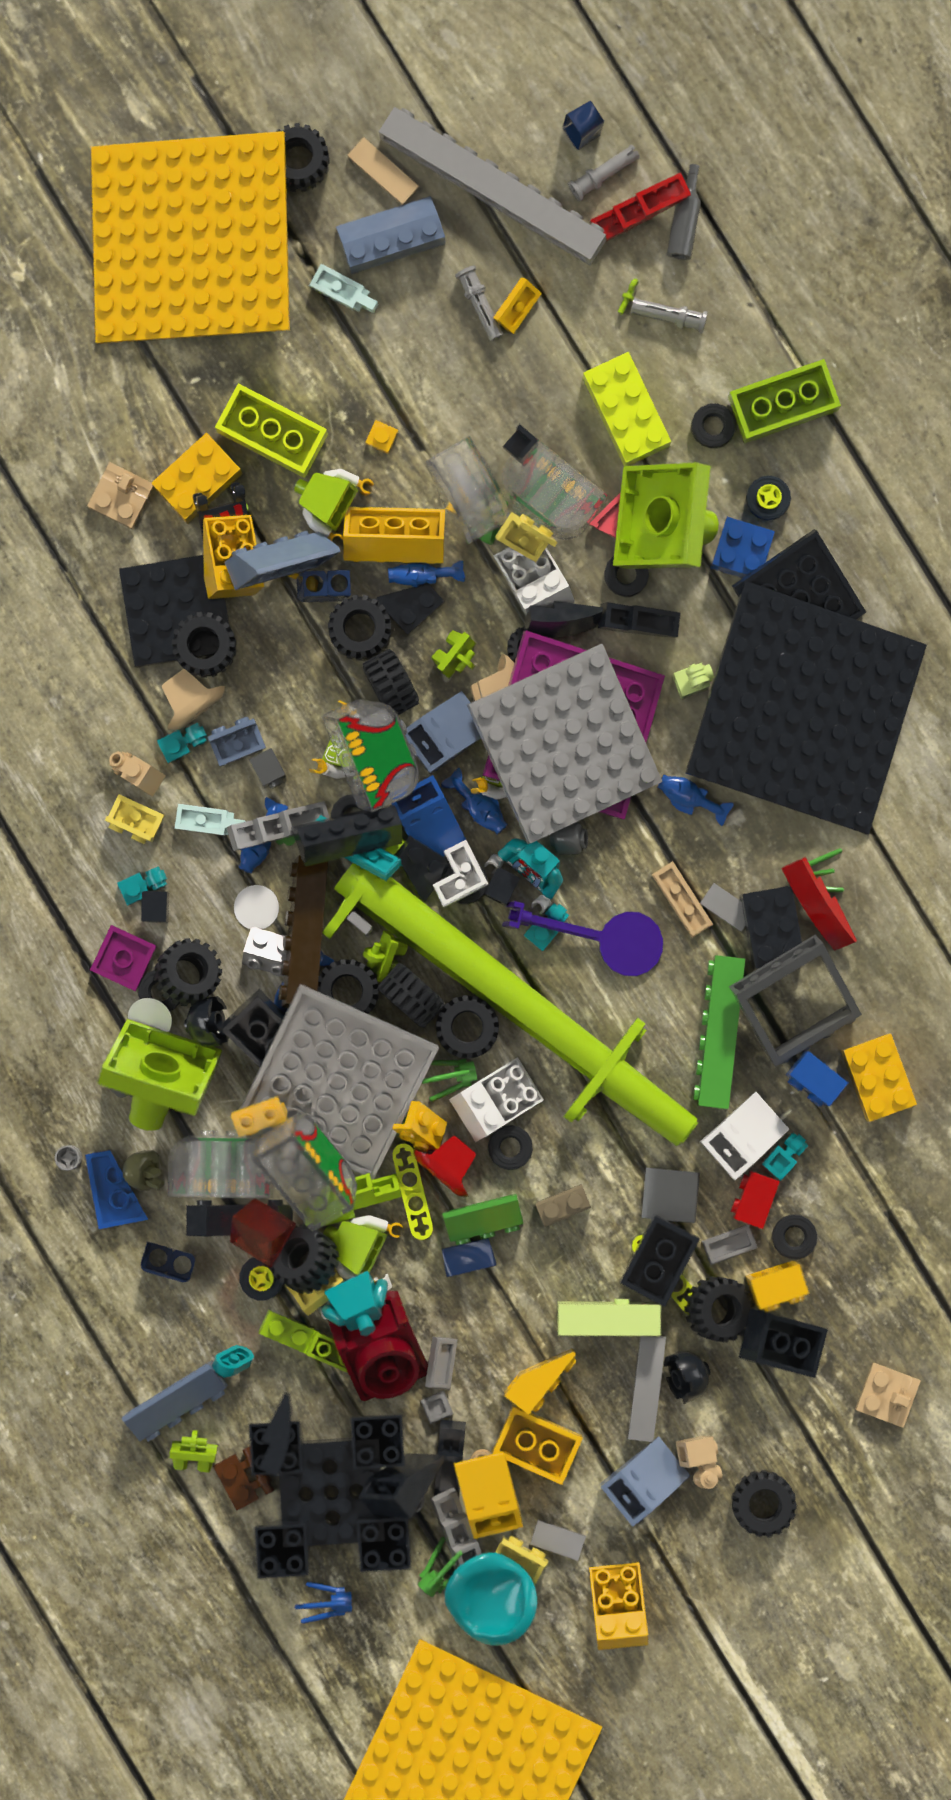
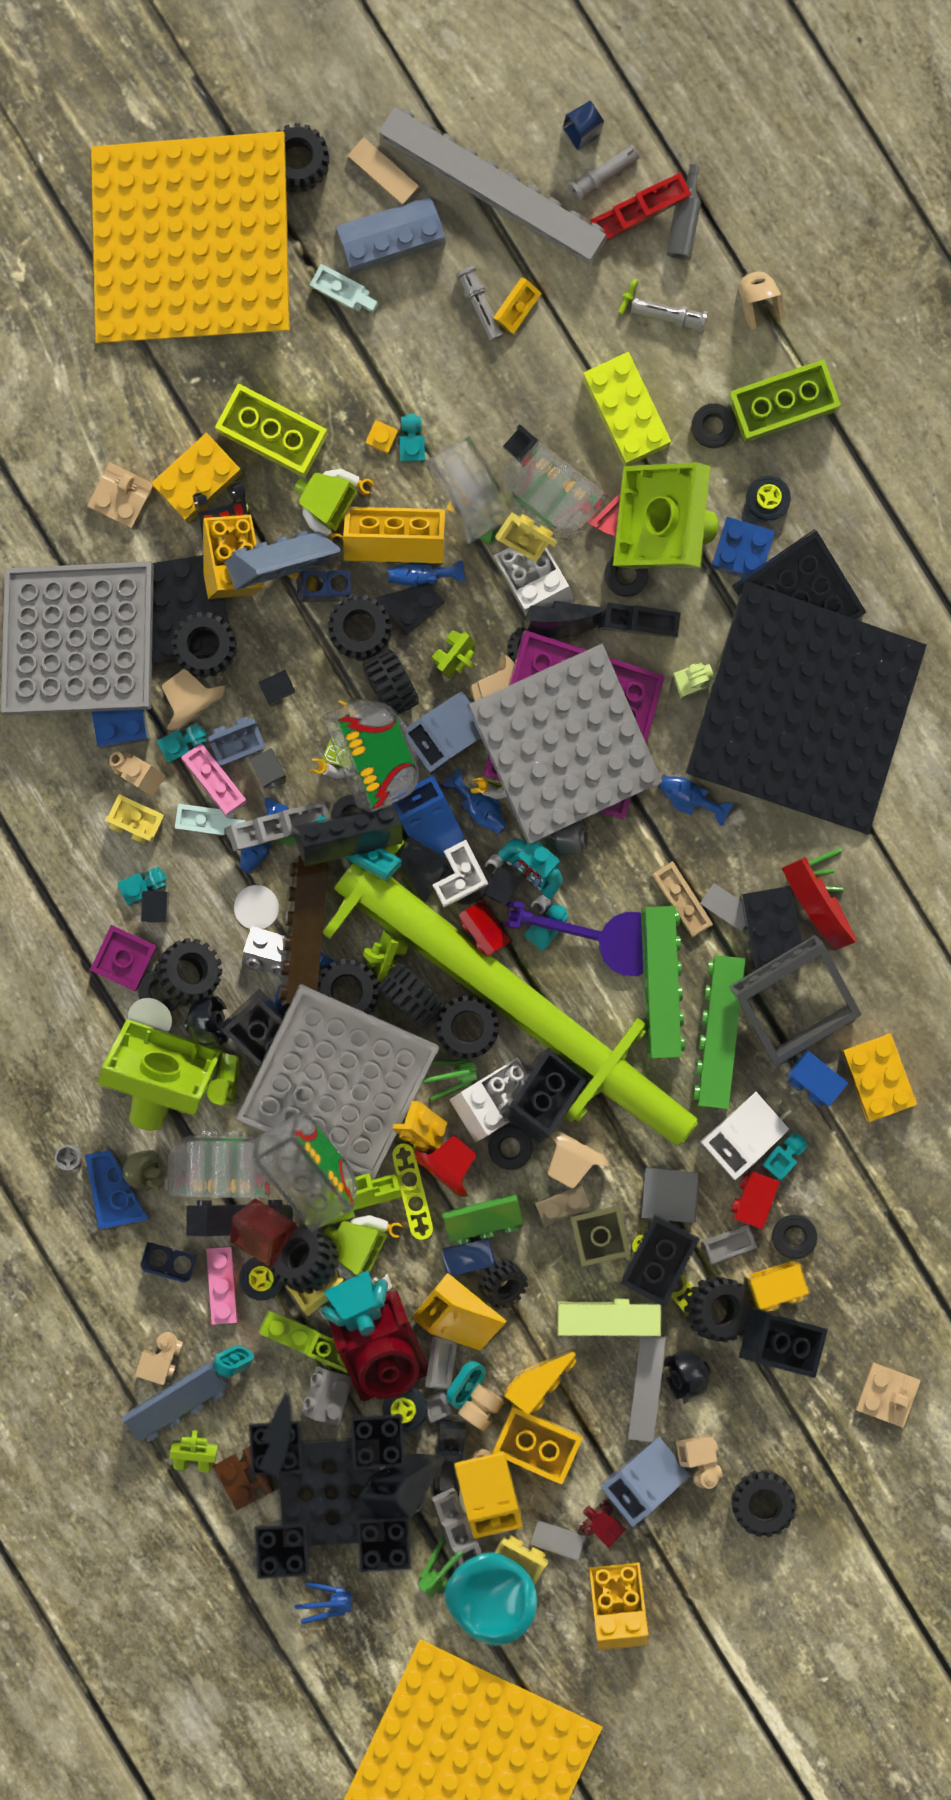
yellow bracket [231,1097,287,1137] -> none
light grey tile [347,912,374,936] -> none
none -> light grey plate [1,561,154,715]
none -> blue brick [92,709,150,749]
none -> tan brick [135,1332,183,1385]
none -> bright pink plate [181,743,246,817]
none -> bright pink plate [206,1247,238,1325]
none -> lime brick [207,1053,243,1106]
none -> black panel [258,670,295,707]
none -> light grey bracket [303,1366,352,1426]
none -> black wheel [382,1387,428,1432]
none -> teal plate [400,414,425,463]
none -> yellow slope [411,1273,506,1351]
none -> teal plate [446,1360,486,1409]
none -> tan wheel [458,1383,505,1431]
none -> red tile [459,900,512,956]
none -> black tyre [479,1260,528,1309]
none -> black brick [499,1048,588,1143]
none -> tan piece [547,1129,610,1188]
none -> olive brick [570,1205,631,1267]
none -> dark red piece [579,1499,626,1548]
none -> bright green brick [641,906,685,1058]
none -> tan piece [738,272,786,330]

